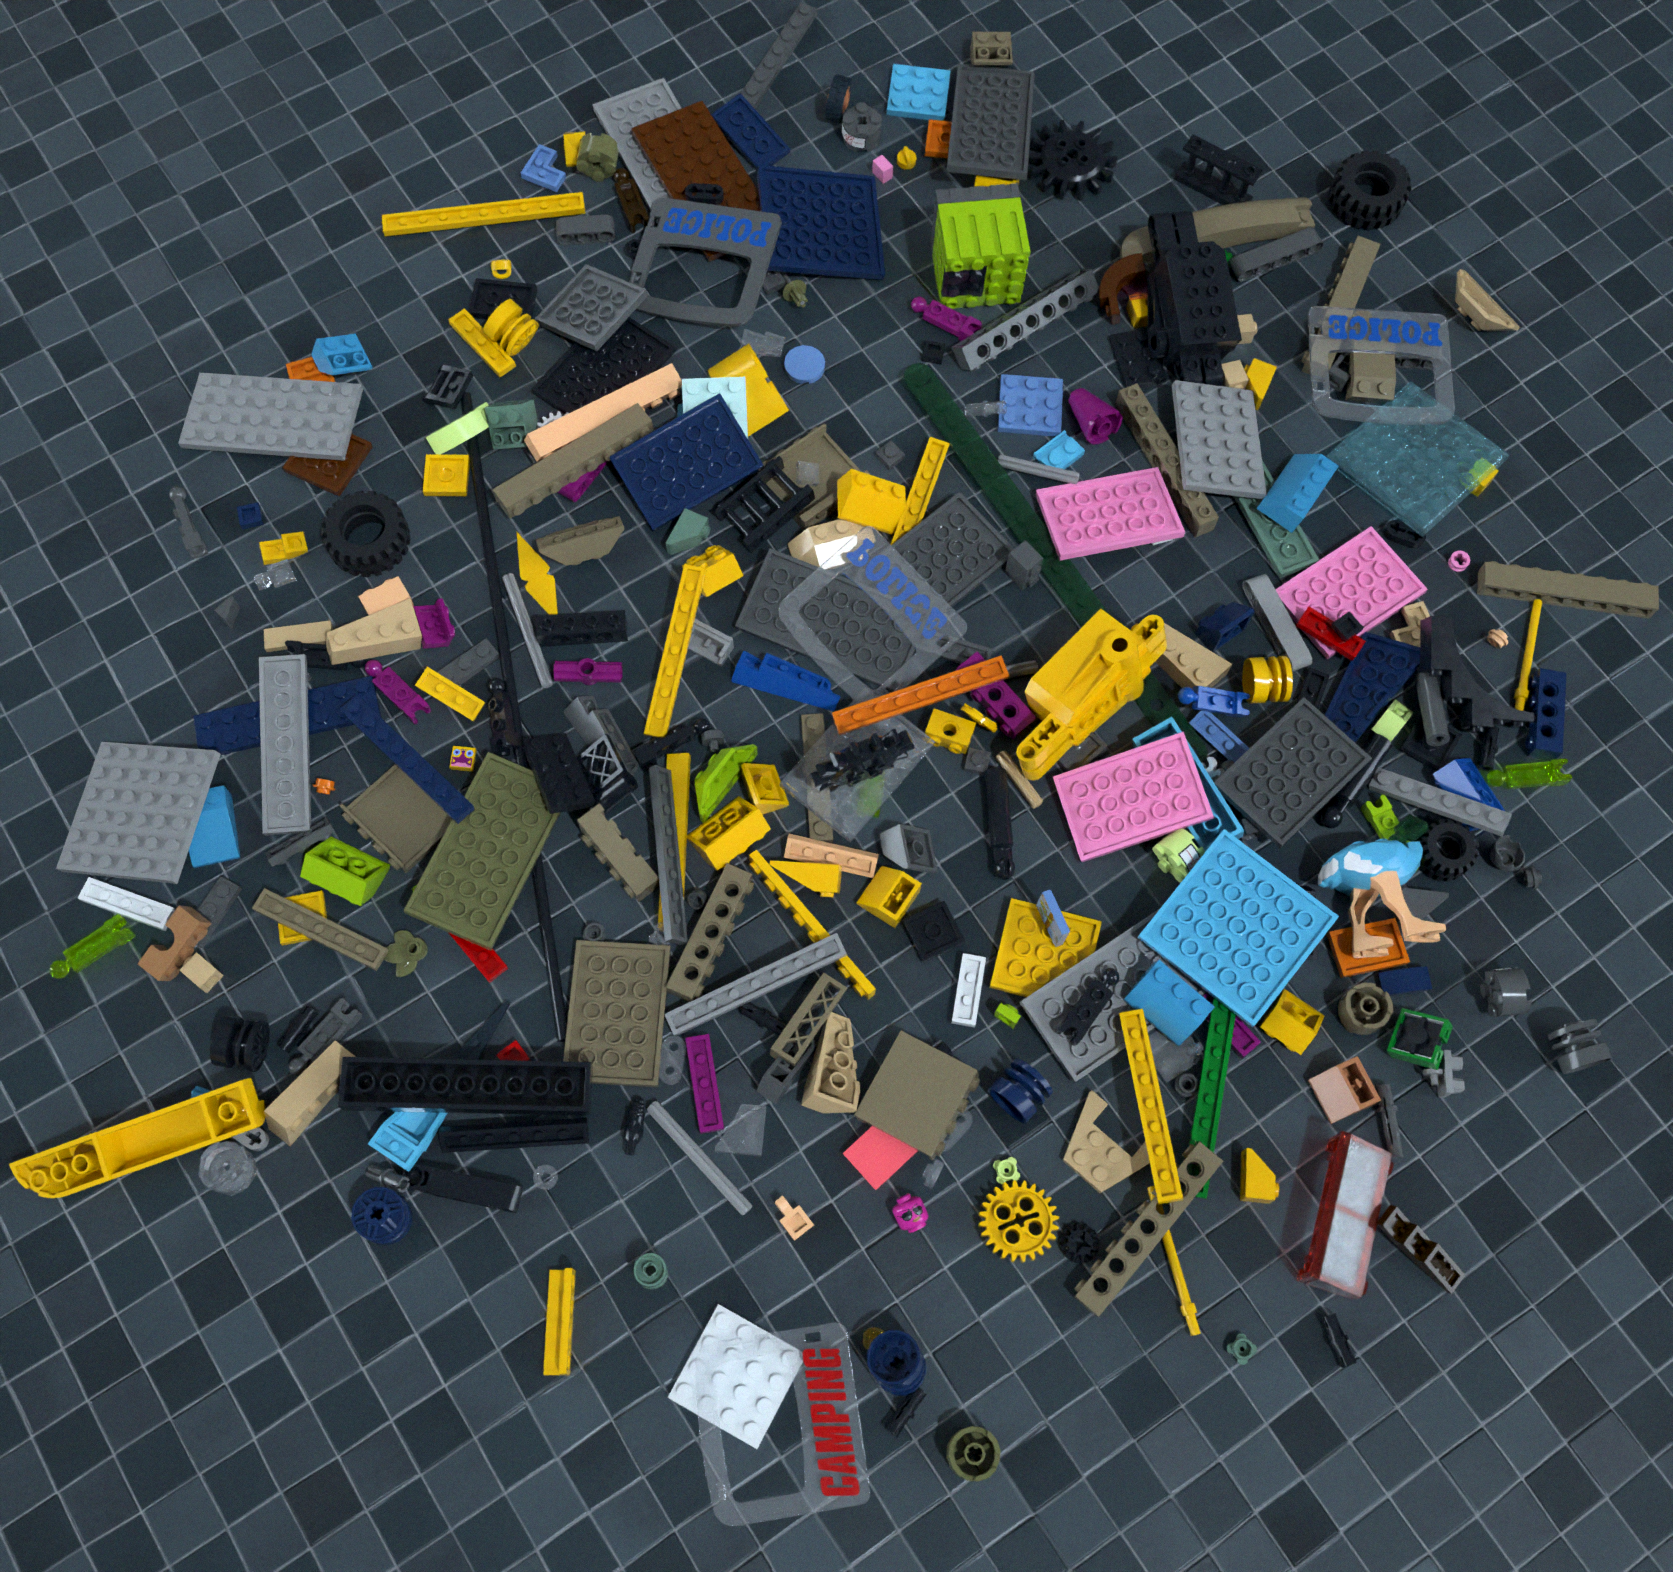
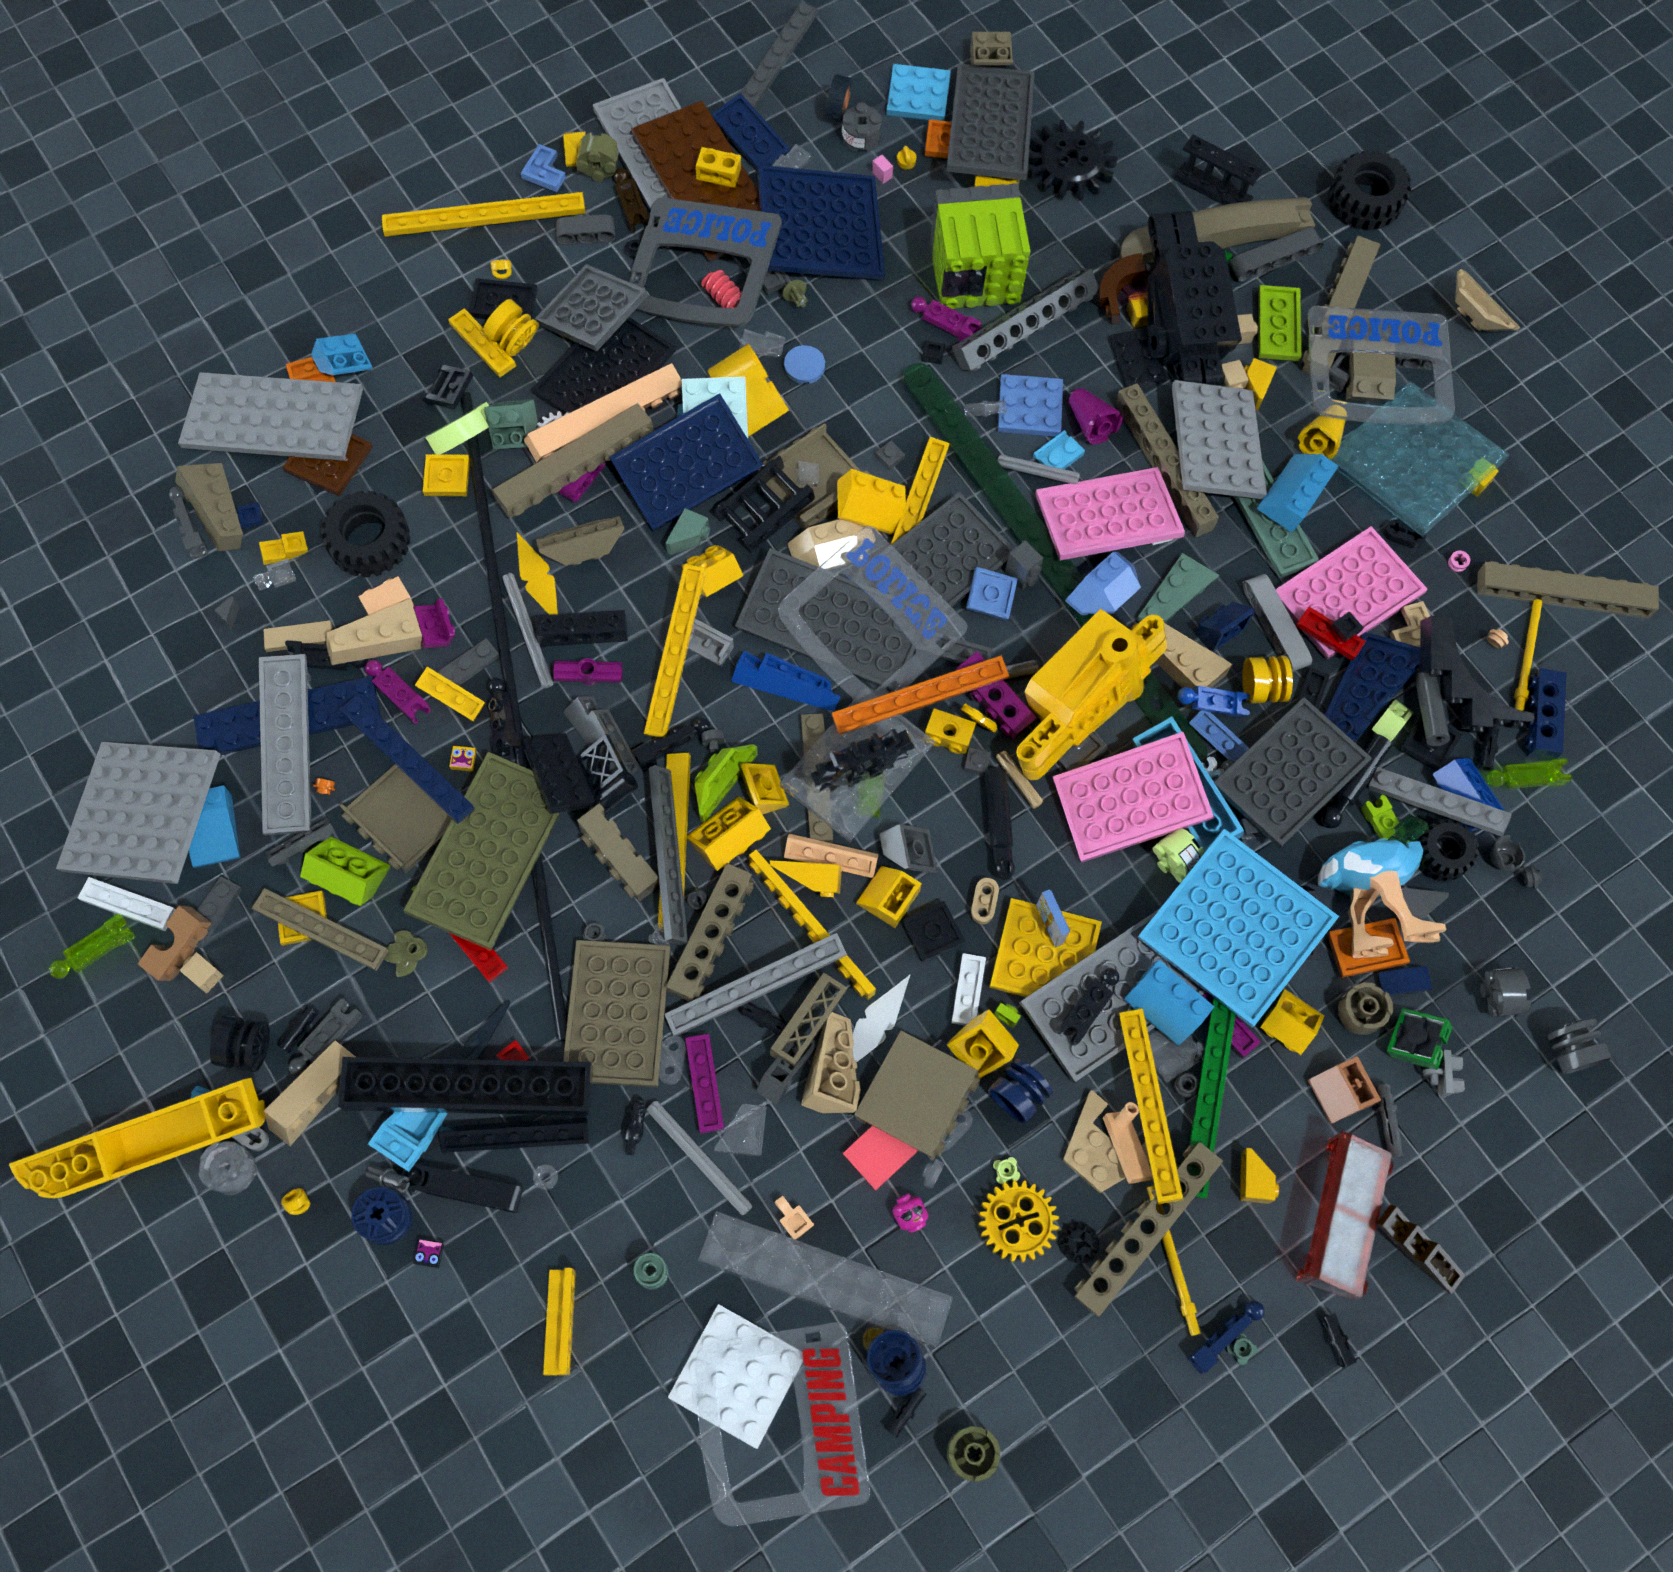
black beam [685,183,724,205] -> none
none -> dark tan wedge [175,463,243,551]
none -> yellow tile [281,1188,310,1215]
none -> tile [413,1238,445,1269]
none -> yellow brick [696,147,741,188]
none -> clear brick [698,1211,953,1349]
none -> coral piece [702,270,742,308]
none -> clear slope [772,144,812,169]
none -> white sticker [852,975,910,1062]
none -> yellow slope [947,1009,1019,1079]
none -> medium blue tile [966,567,1018,621]
none -> tan plate [971,878,999,924]
none -> medium blue wedge [1065,552,1141,615]
none -> light nougat piece [1103,1102,1153,1184]
none -> sand green wing [1137,553,1219,623]
none -> dark blue plate [1188,1301,1265,1374]
none -> lime plate [1258,285,1301,361]
none -> yellow cone [1298,406,1347,460]

